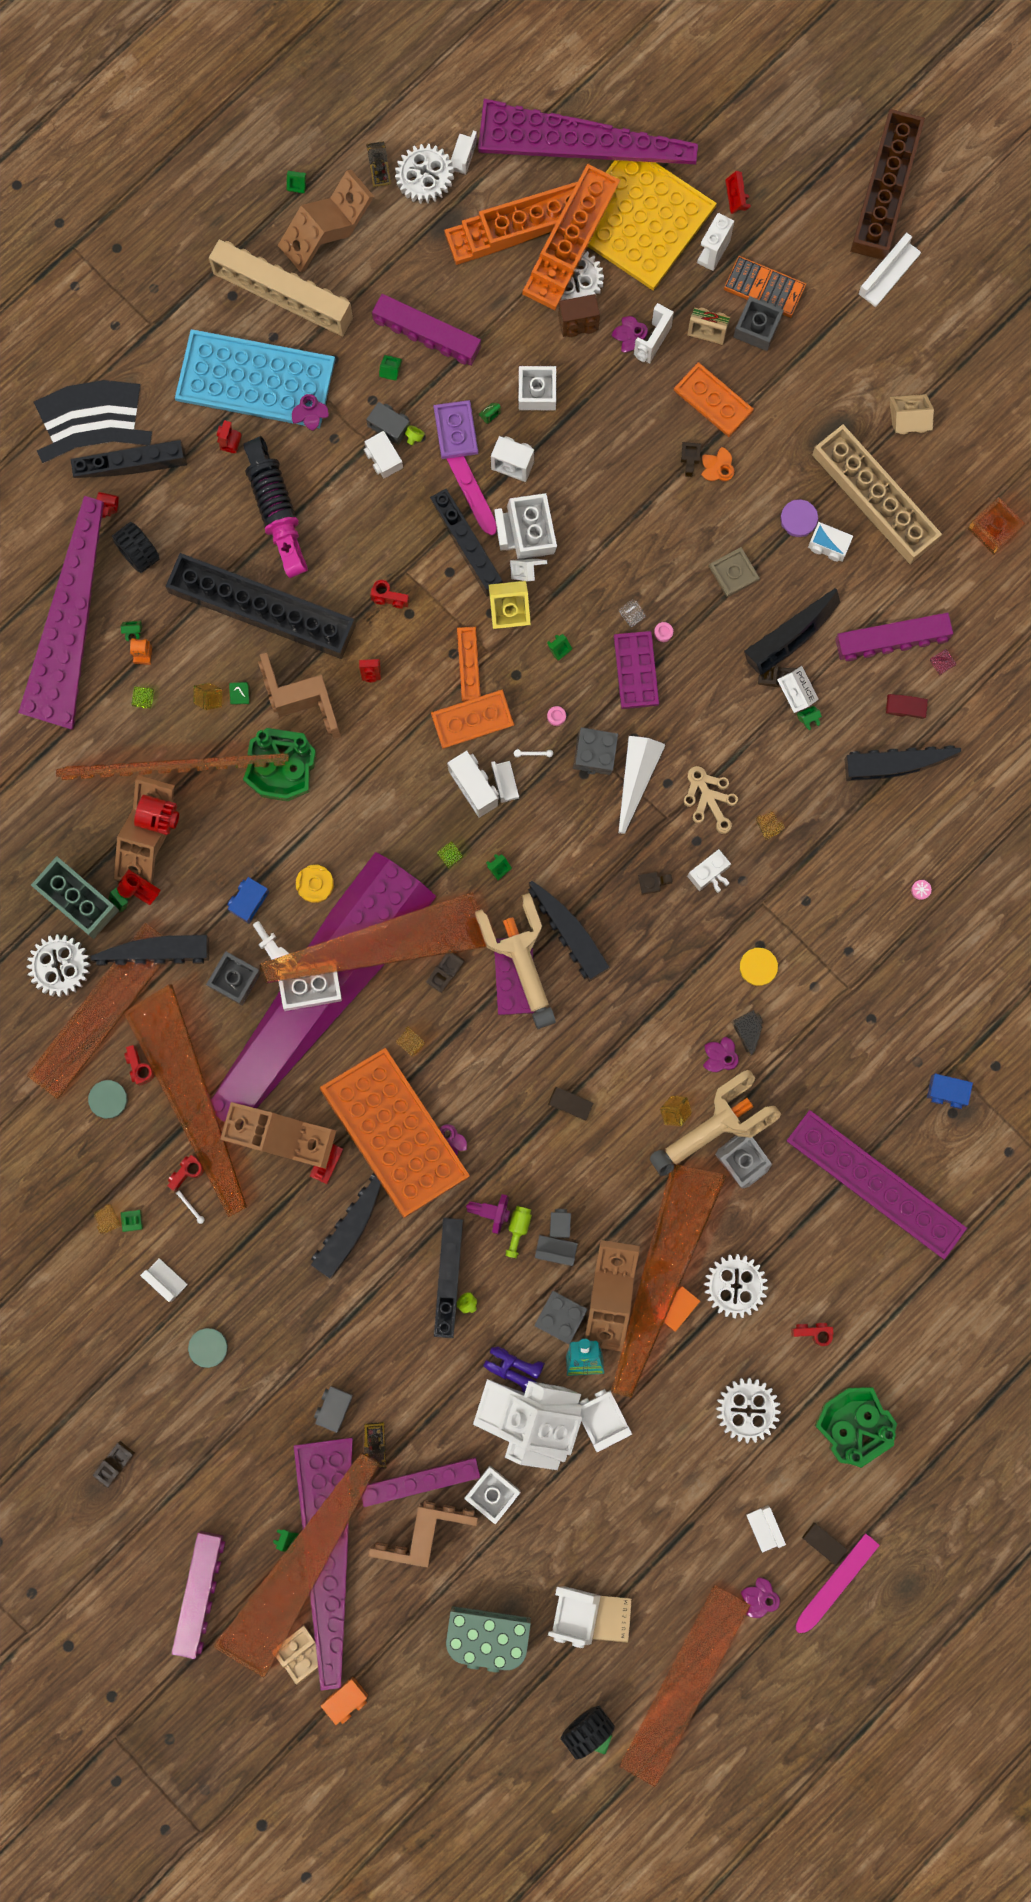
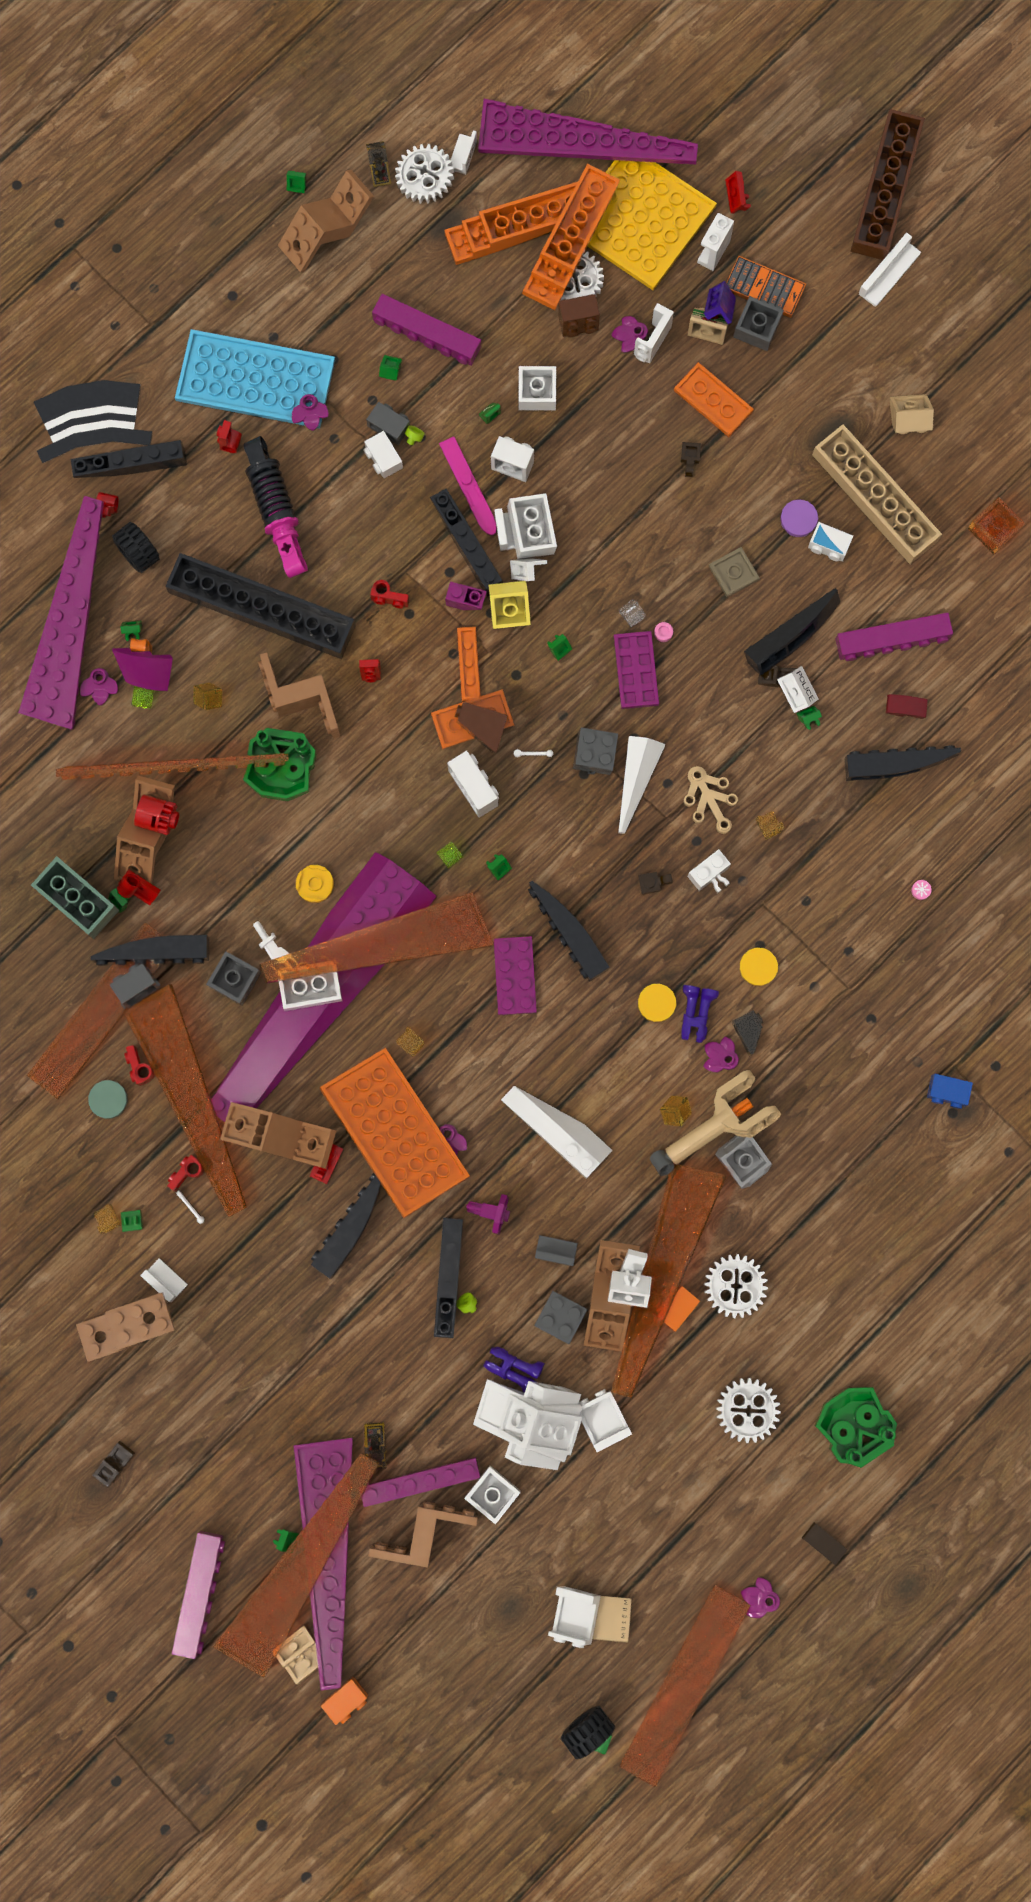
white gear [27,934,91,997] -> none
sand green tile [188,1328,228,1368] -> none
tan brick [209,239,353,337] -> none
blue piece [228,877,269,924] -> none
green slope [229,682,250,705] -> none
dark grey brick [314,1386,353,1433] -> none
dark brown slope [426,950,465,993] -> none
medium lavender tile [433,400,478,459] -> none
sand green brick [446,1606,531,1672] -> none
tan piece [475,893,556,1029] -> none
white panel [491,761,519,803] -> none
lime piece [505,1206,532,1259] -> none
bright pink tile [547,706,566,726] -> none
dark brown slope [548,1087,594,1121] -> none
dark grey brick [550,1209,571,1238] -> none
teal torso [566,1339,604,1376] -> none
orange plate [701,447,734,481] -> none
white panel [746,1505,786,1553] -> none
magenta plate [786,1110,967,1260] -> none
red plate [791,1323,833,1346] -> none
dark pink piece [796,1533,880,1633] -> none
clear pink tile [930,649,956,675] -> none
none -> medium nougat bracket [76,1292,175,1362]
none -> magenta plate [80,668,118,706]
none -> dark grey brick [110,963,161,1009]
none -> magenta slope [112,648,173,691]
none -> magenta slope [445,581,487,610]
none -> reddish brown slope [455,702,508,753]
none -> white wedge [501,1086,613,1179]
none -> white brick [608,1269,652,1308]
none -> white tile [619,1249,648,1274]
none -> yellow tile [638,984,676,1022]
none -> dark purple piece [681,985,719,1043]
none -> dark purple panel [704,281,736,324]

